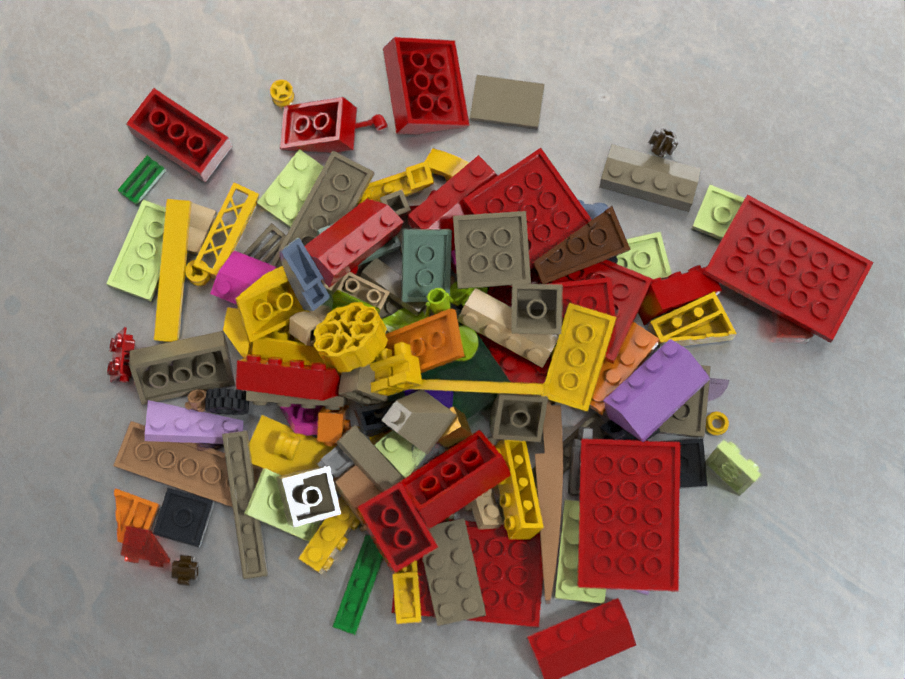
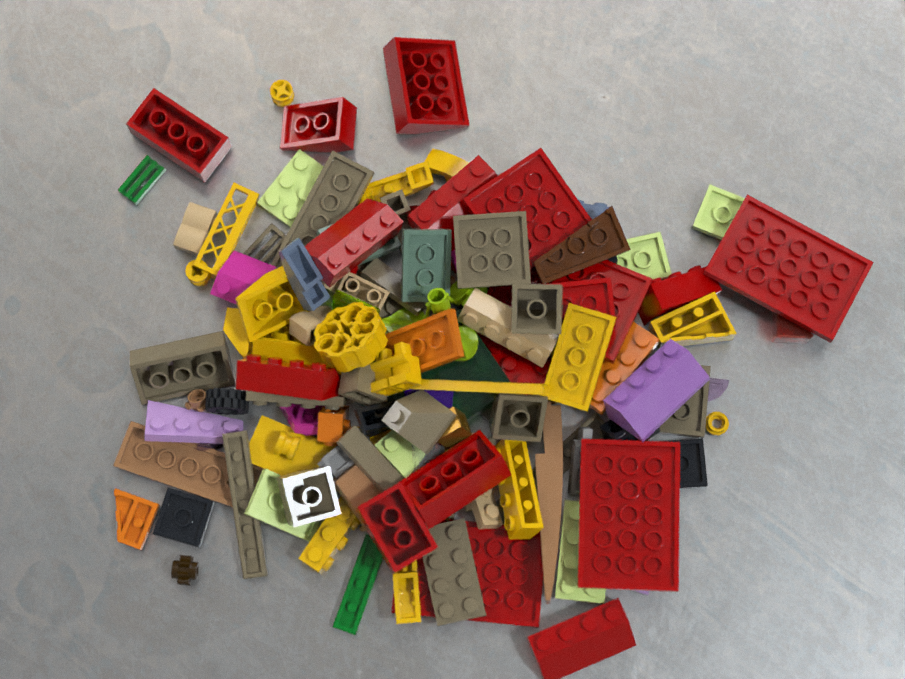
yellowish green plate [106,200,166,302] -> none
red hinge [107,327,135,383] -> none
clear red slope [120,526,171,568] -> none
yellow tile [154,199,192,342] -> none
red hand [355,114,388,131] -> none
dark tan tile [470,75,545,130] -> none
dark tan slope [599,144,701,212] -> none
dark brown gear [648,128,679,157] -> none
yellowish green plate [705,440,762,496] -> none

